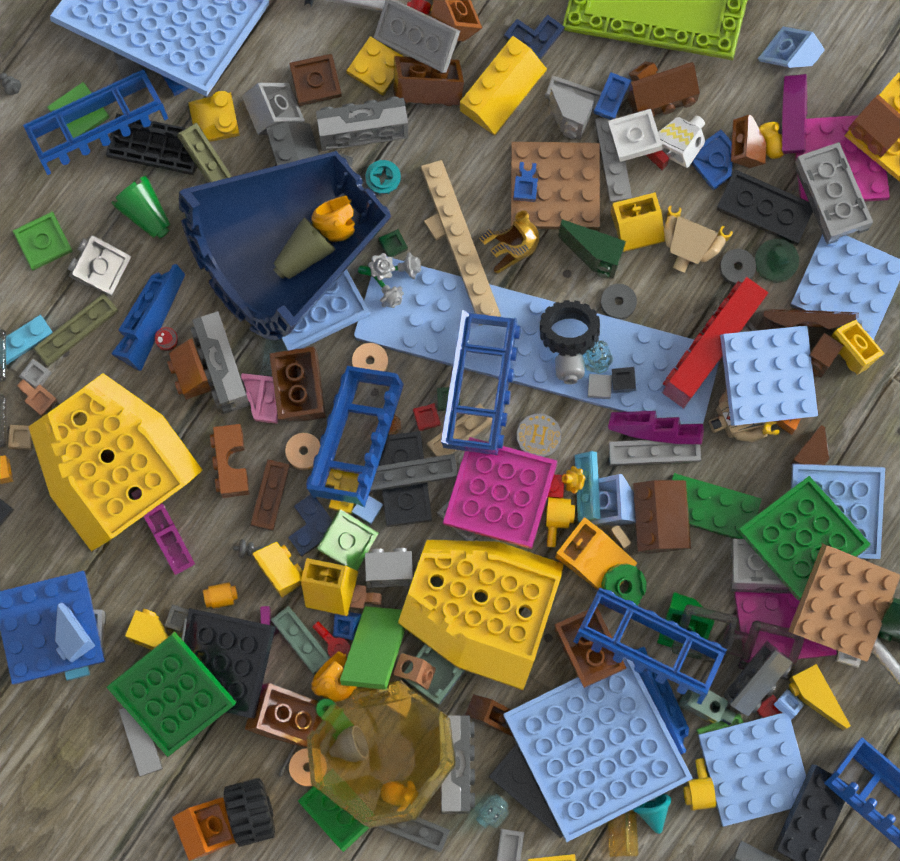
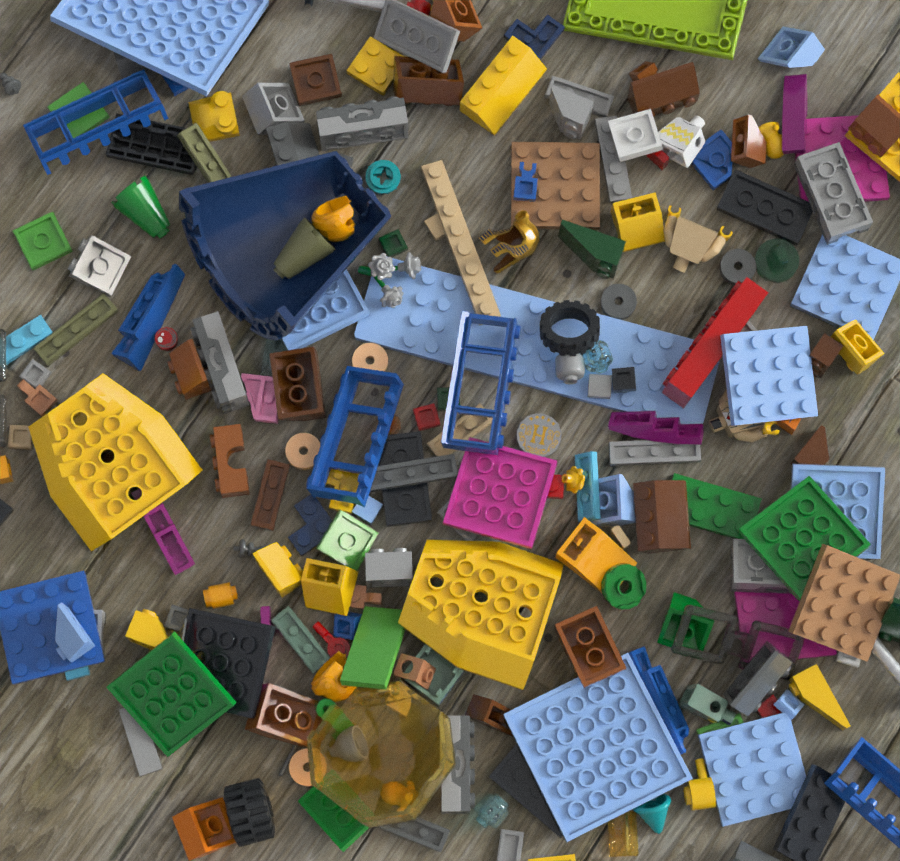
yellow piece [546,497,575,547] -> none
blue window [573,588,727,705] -> none
blue plate [594,72,631,120] -> none
reddish brown slope [764,309,859,329] -> none

